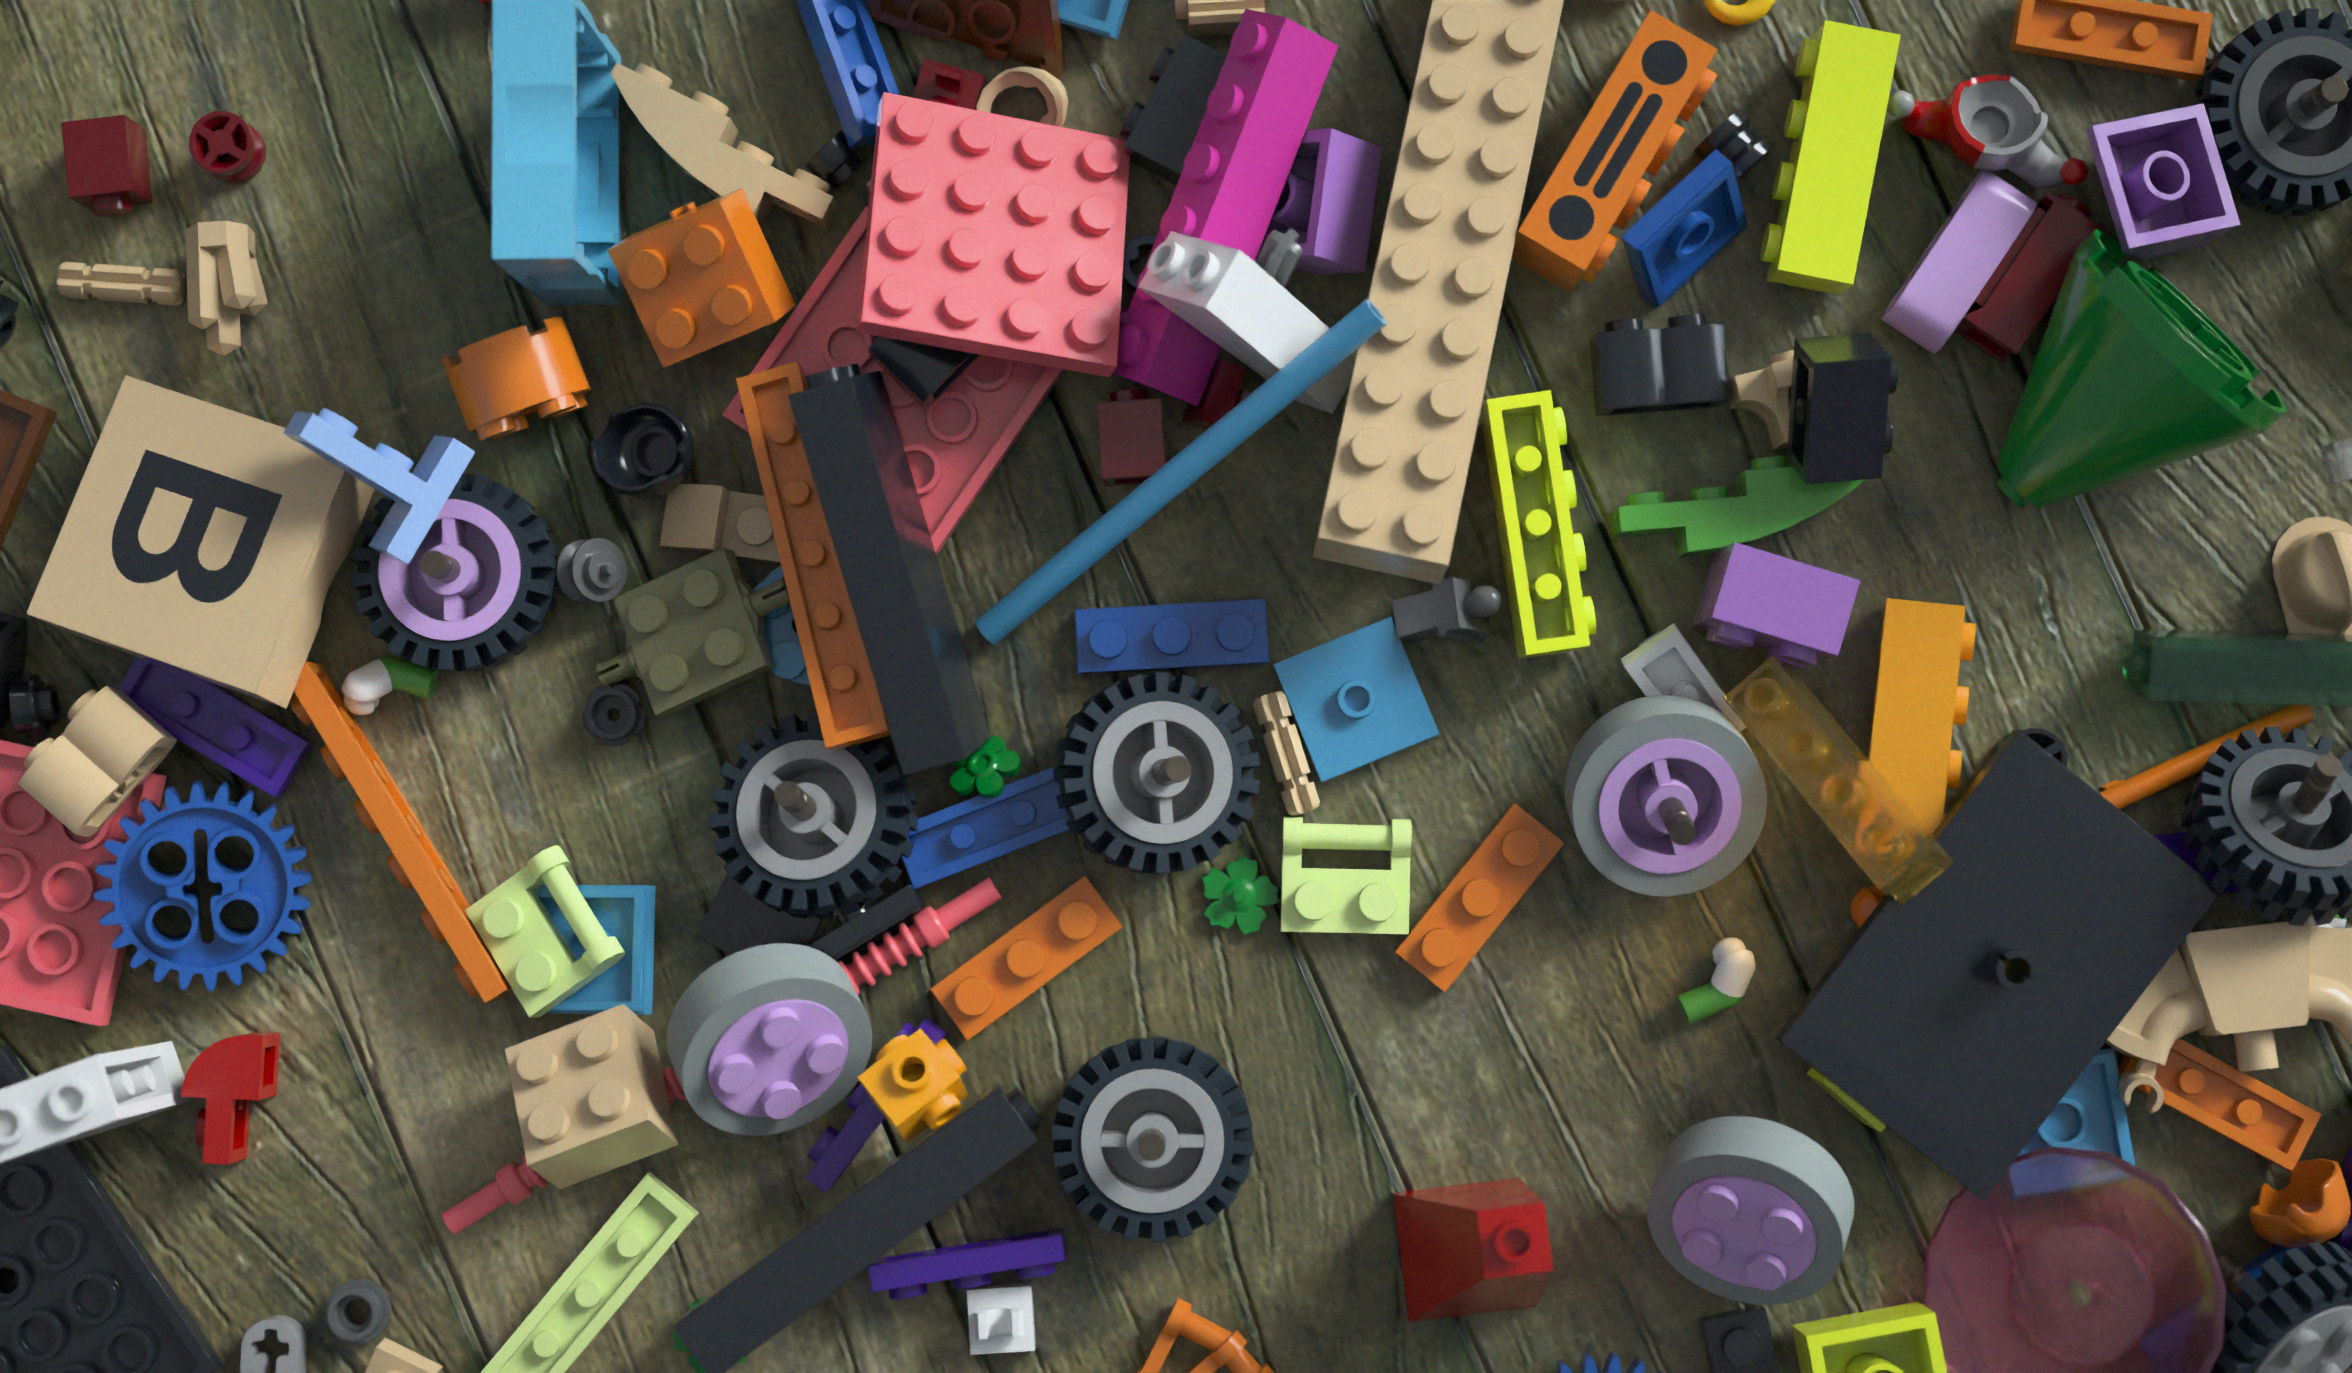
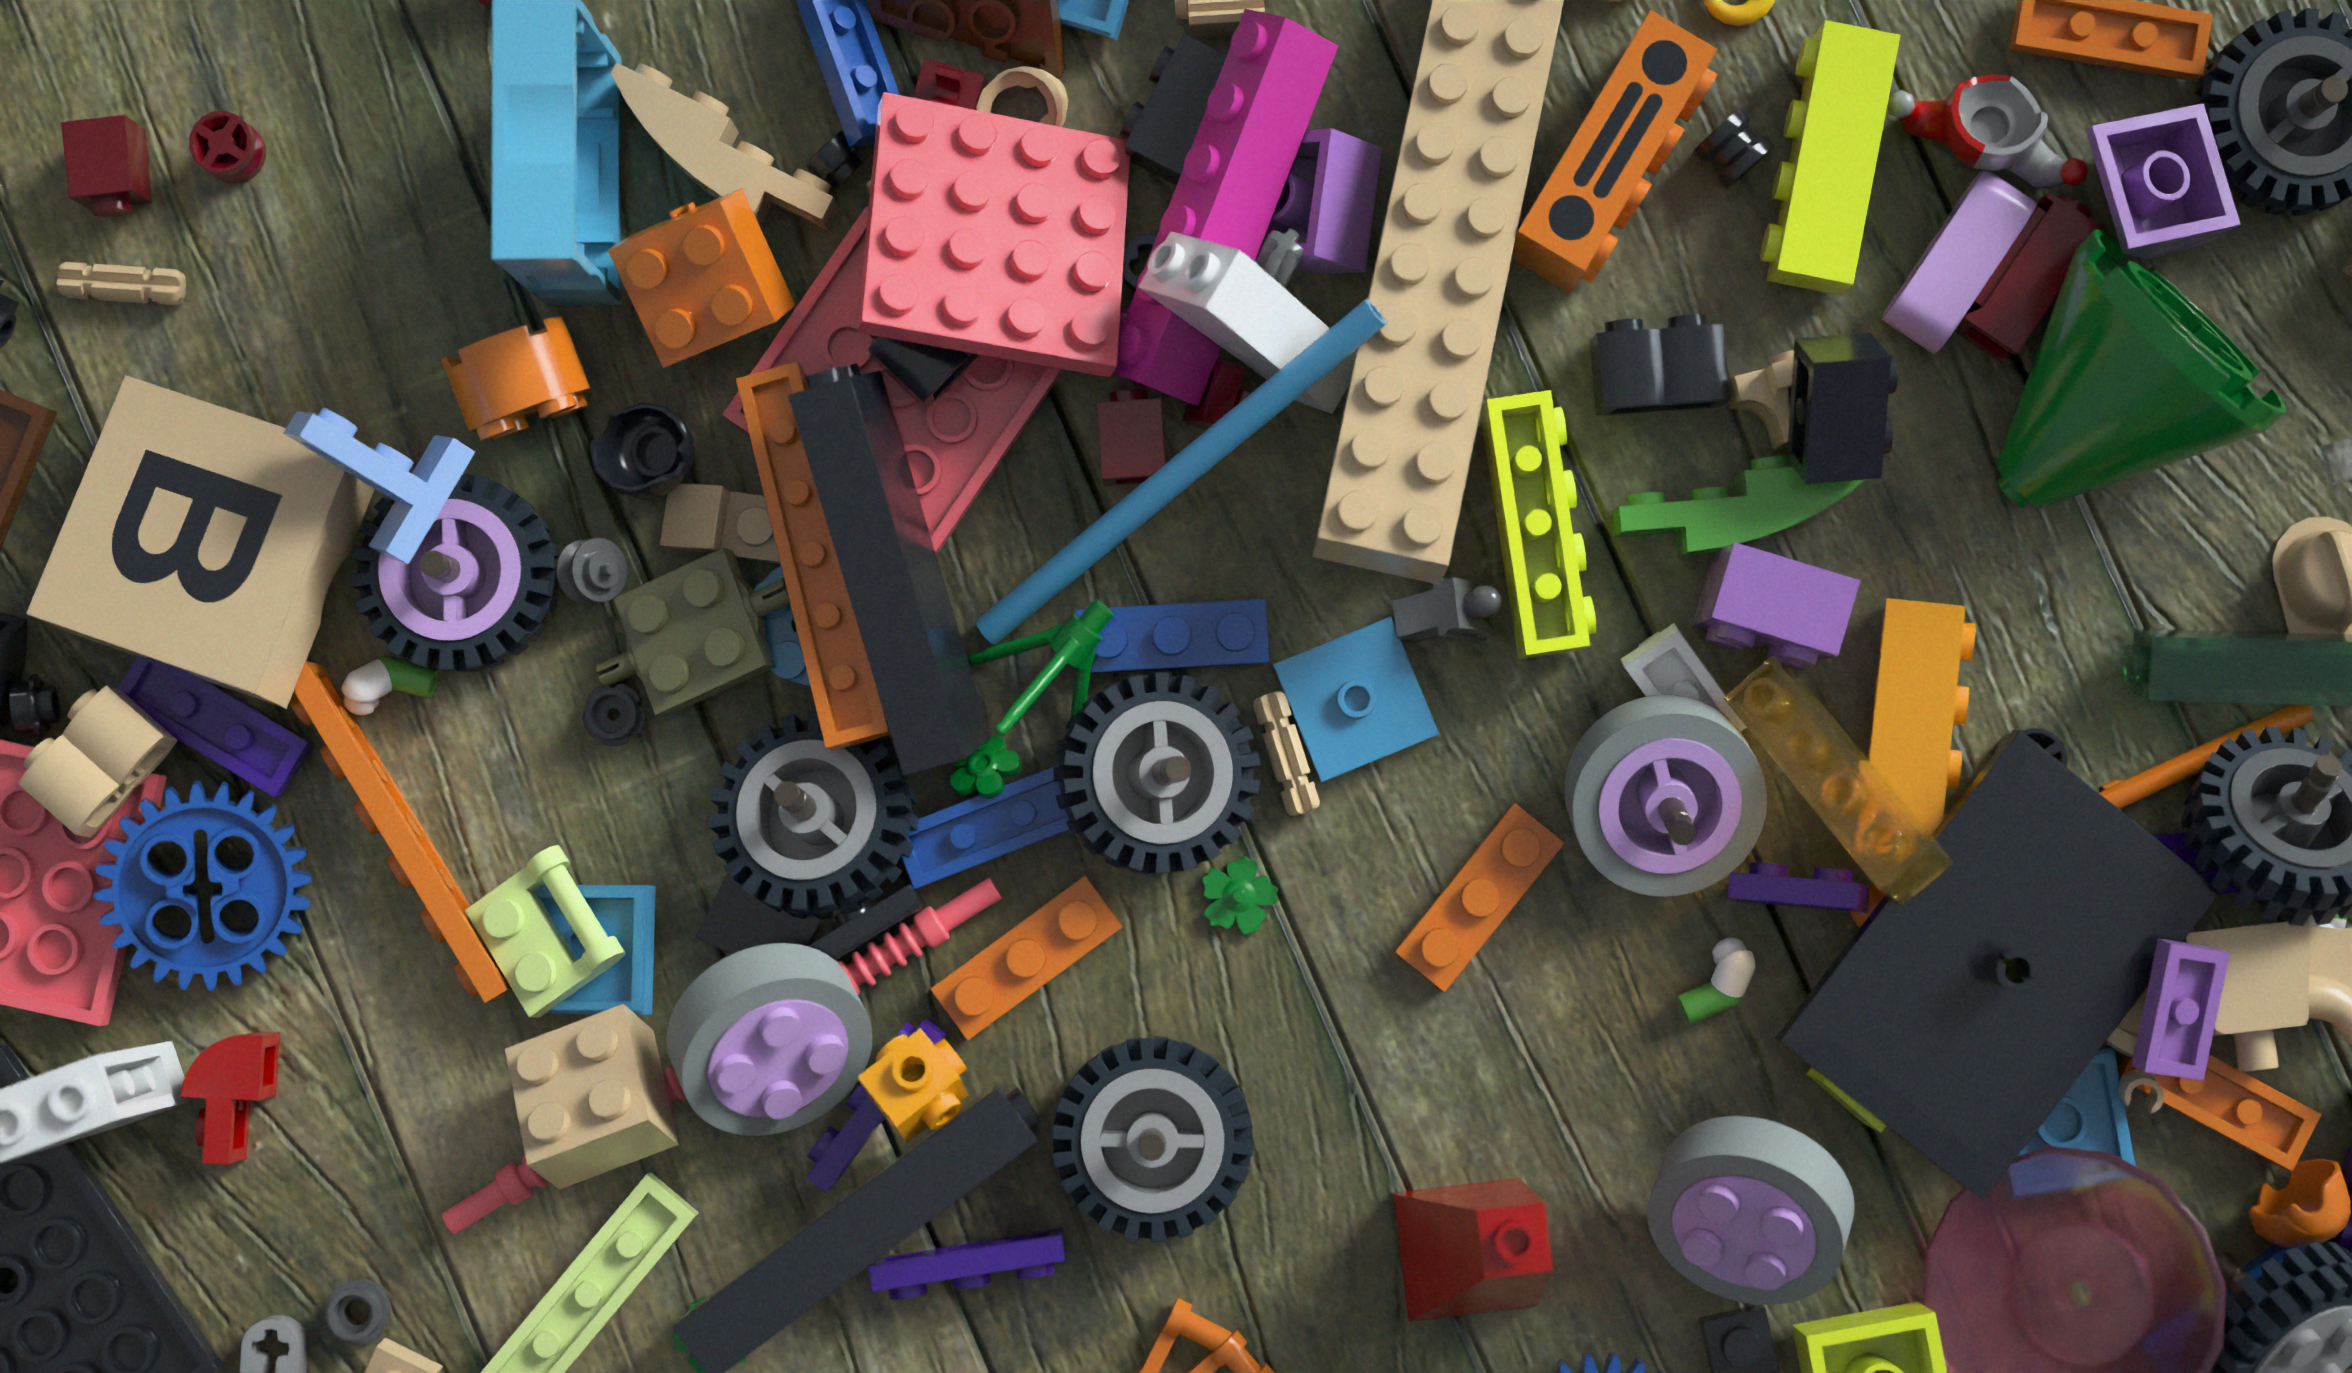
tan rock [185,221,268,356] -> none
white tile [967,1283,1036,1355] -> none
yellowish green plate [1280,816,1412,934] -> none
blue tile [1621,150,1747,309] -> none
none -> green plant [968,599,1115,736]
none -> dark purple plate [1728,862,1869,913]
none -> medium lavender plate [2132,939,2230,1080]

